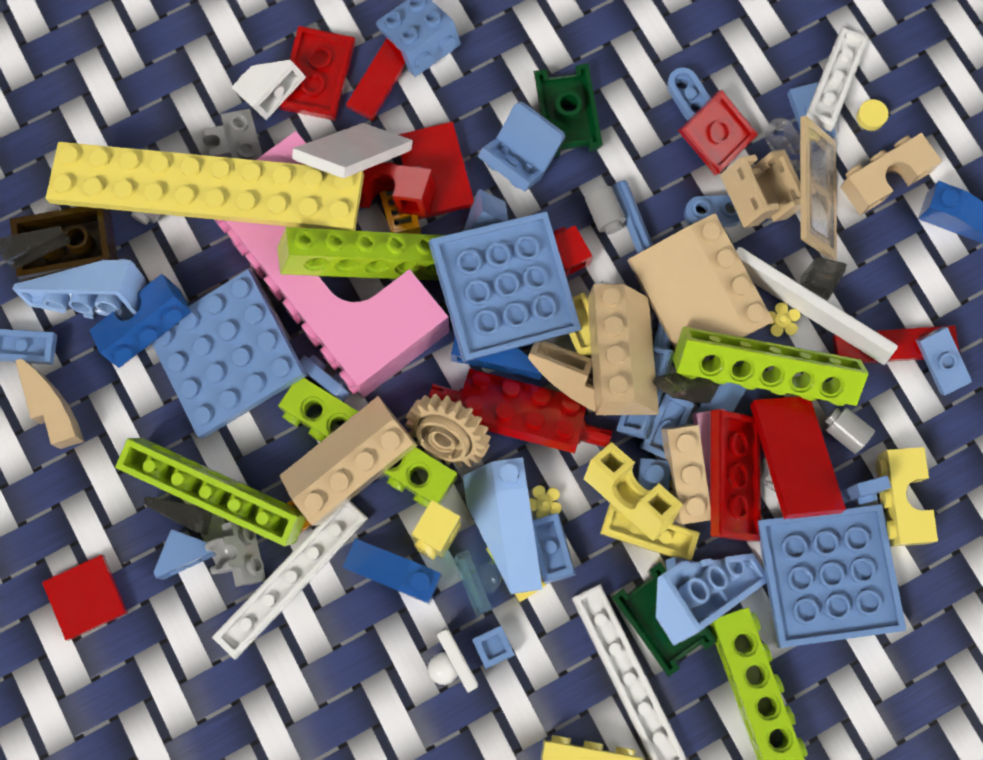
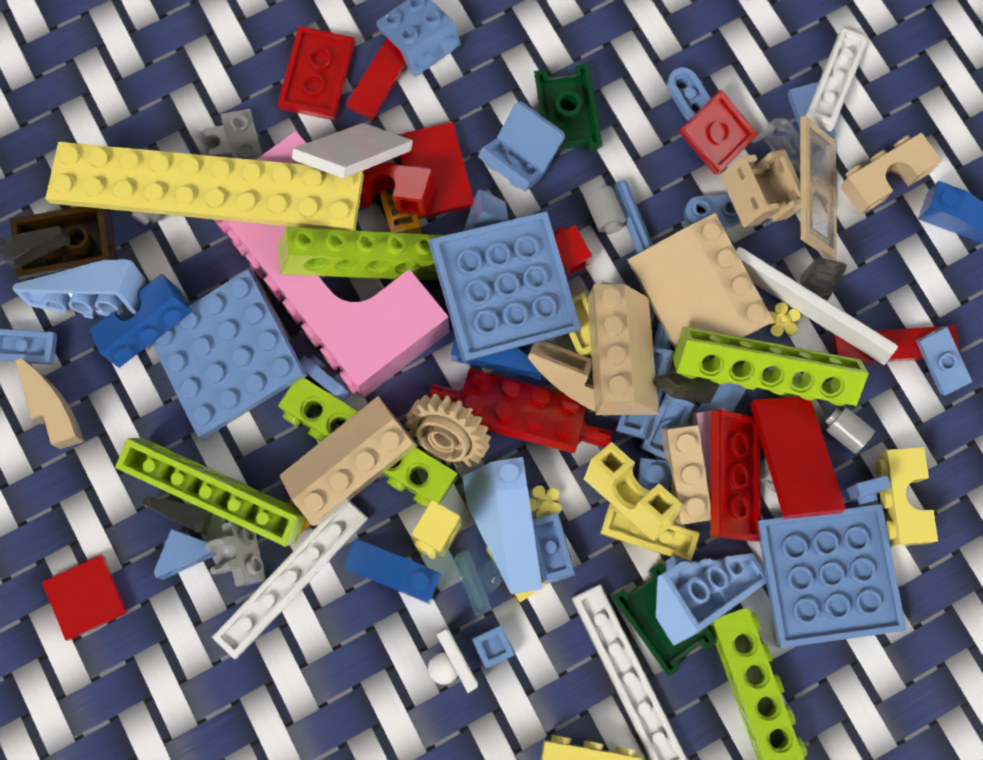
white slope [231,60,306,120] -> none
light yellow tile [856,99,888,131] -> none

